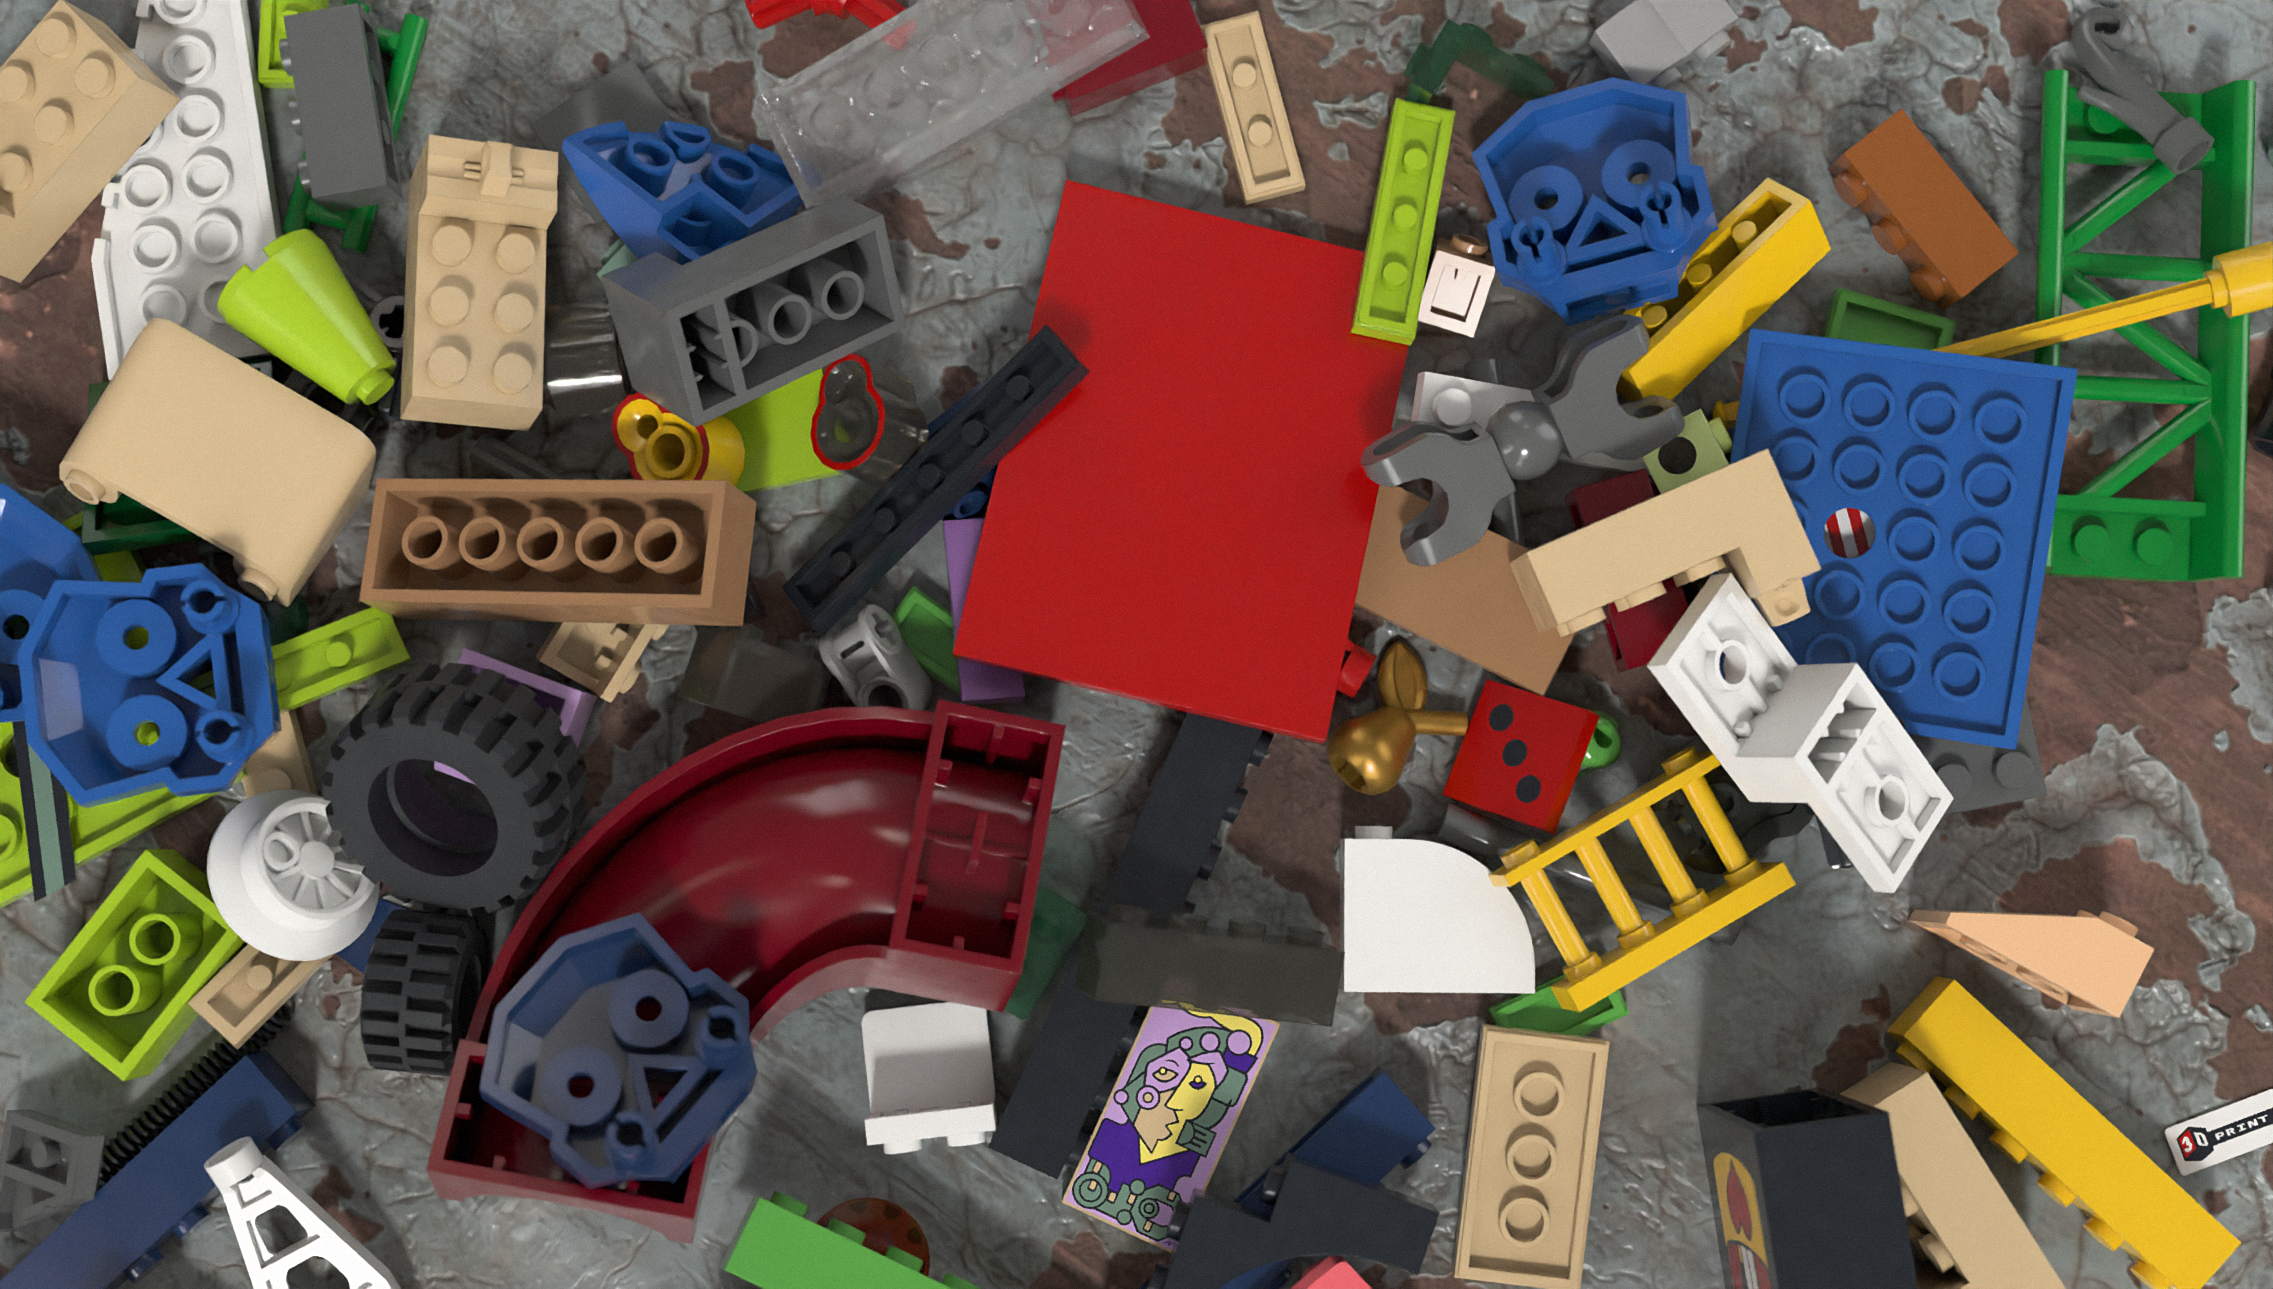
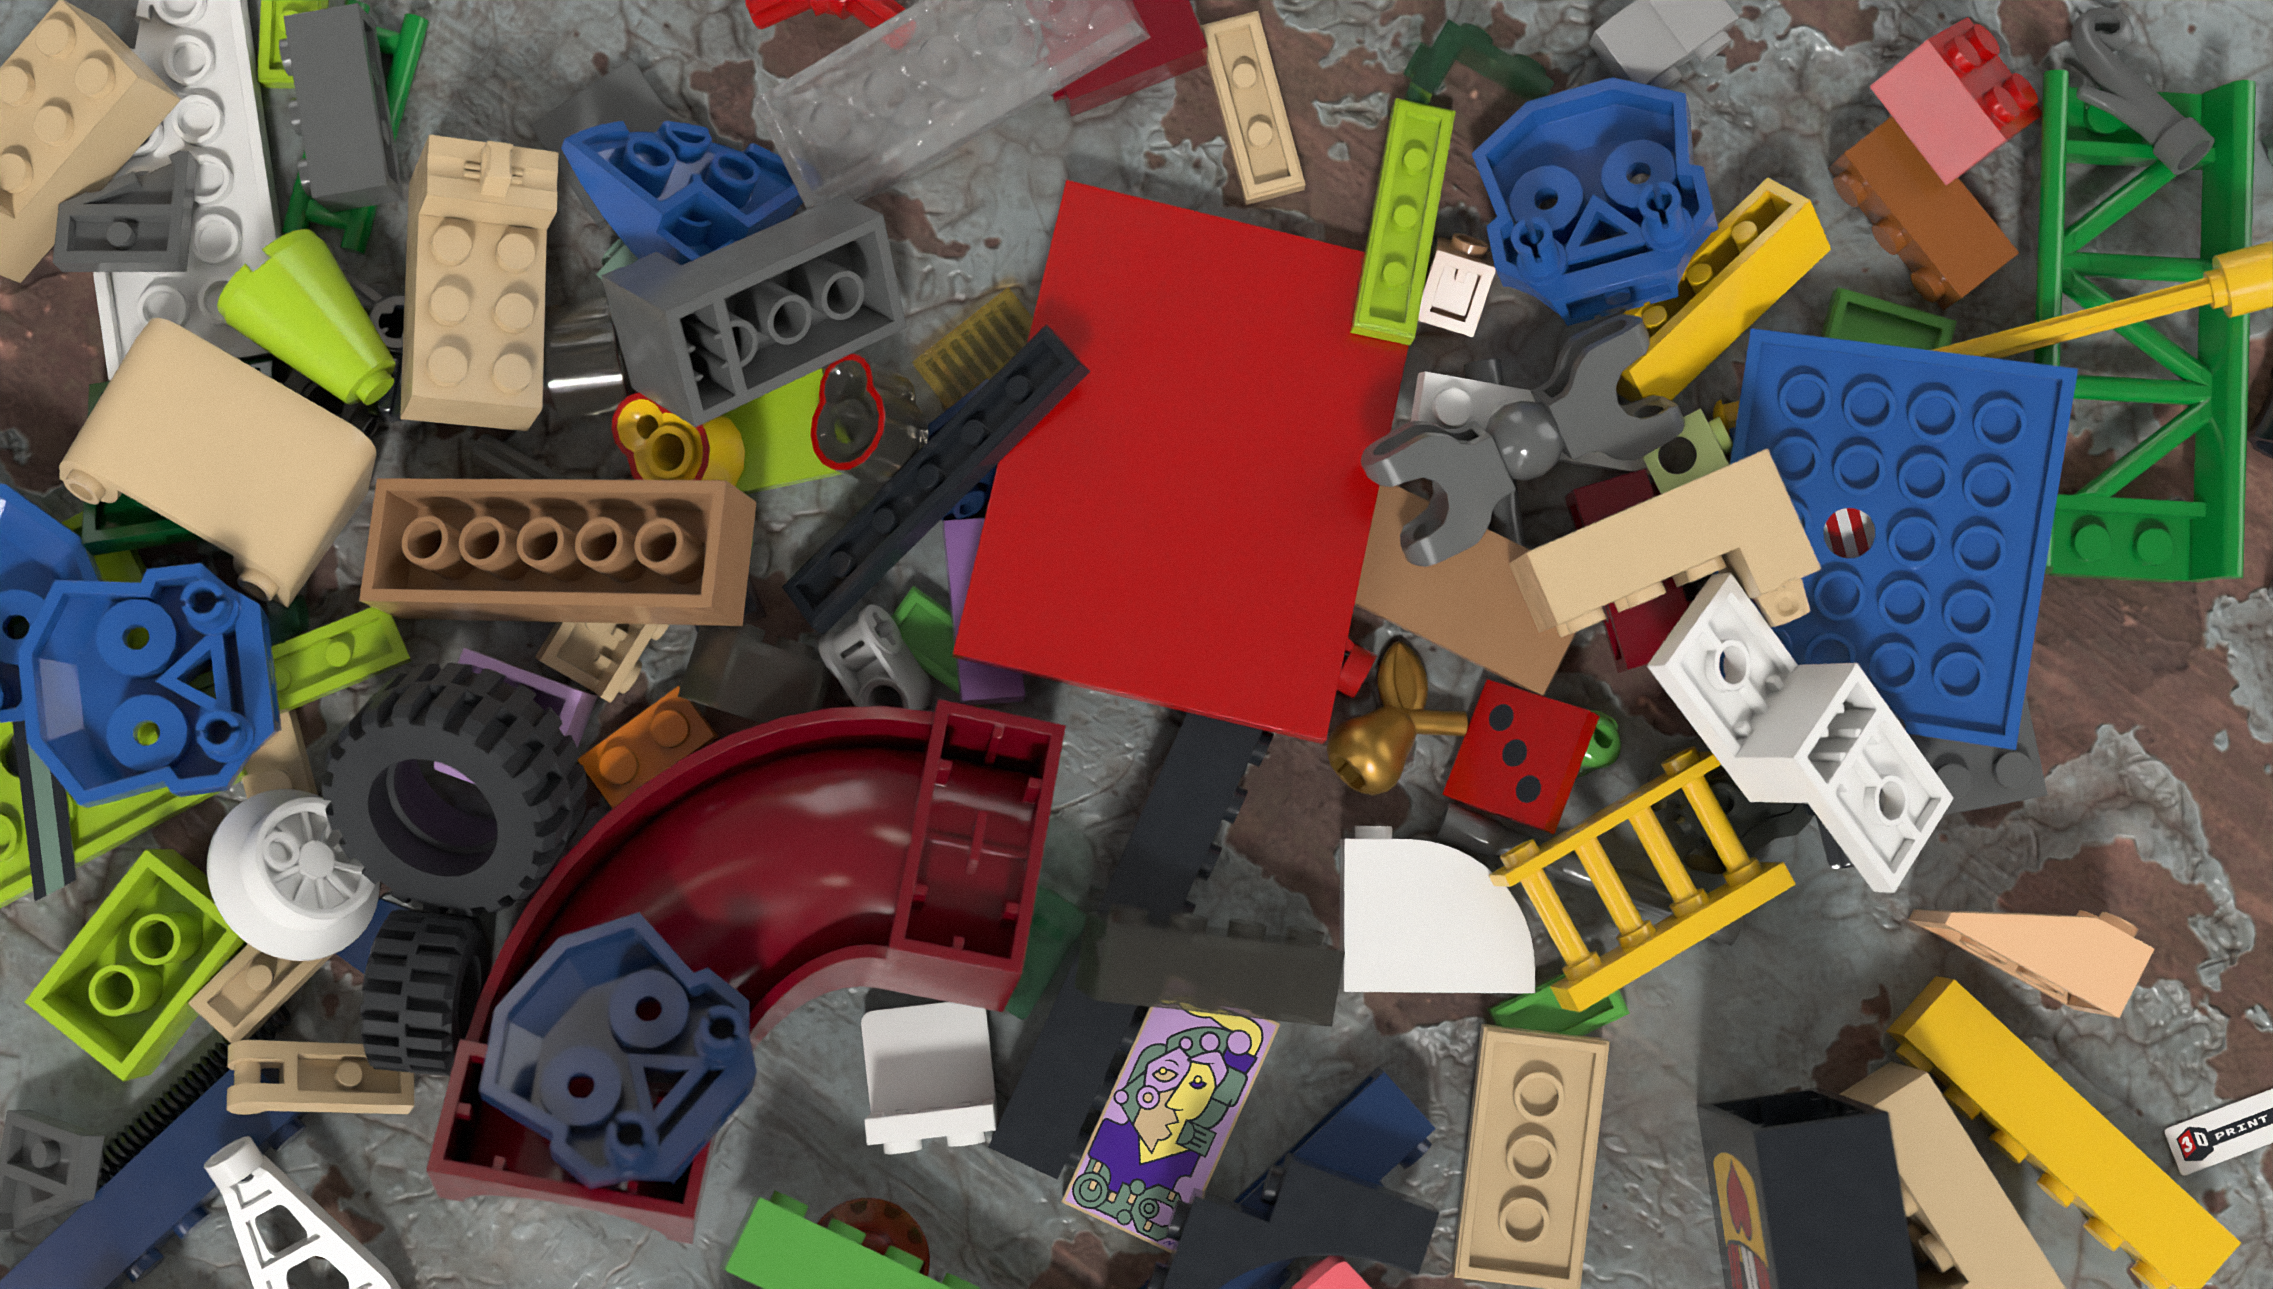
none -> dark grey wing [53,151,197,272]
none -> tan plate [227,1040,415,1115]
none -> orange plate [577,686,718,809]
none -> clear yellow tile [911,287,1033,409]
none -> brick [1869,17,2042,186]

